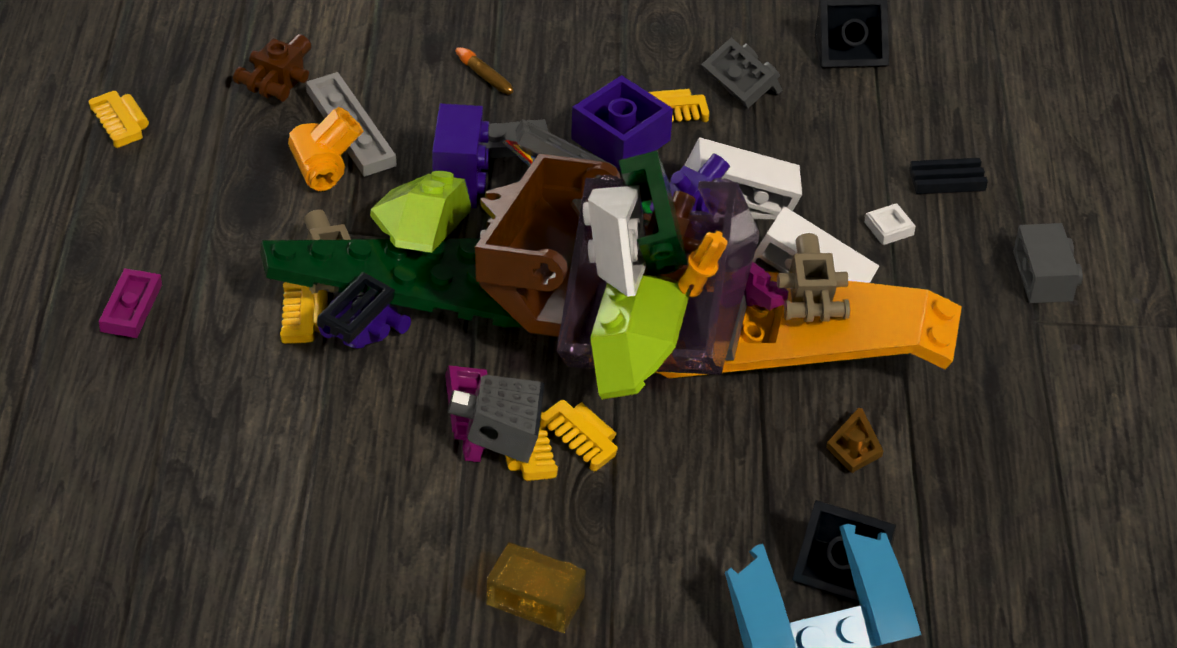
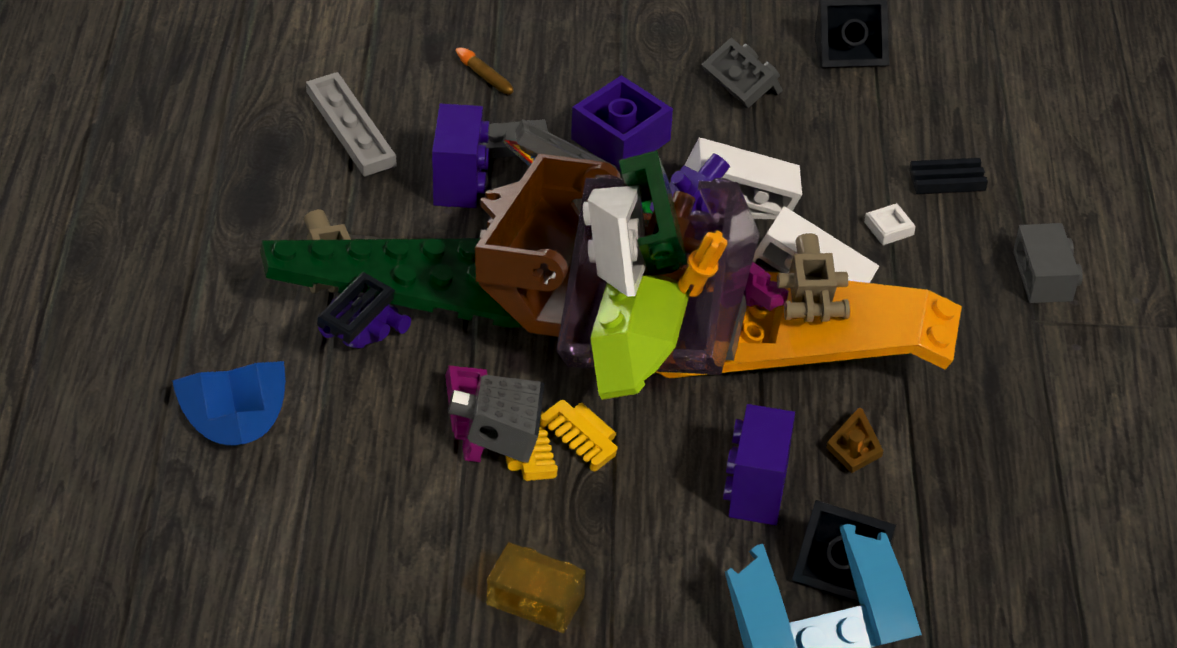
yellow piece [89,91,149,148] -> none
magenta plate [99,268,162,338] -> none
reddish brown piece [233,34,311,102] -> none
yellow piece [280,282,328,344] -> none
light orange piece [288,106,364,191] -> none
lime wedge [370,171,471,253] -> none
yellow piece [648,89,709,122] -> none
none -> blue brick [172,361,286,445]
none -> dark purple brick [723,404,795,526]

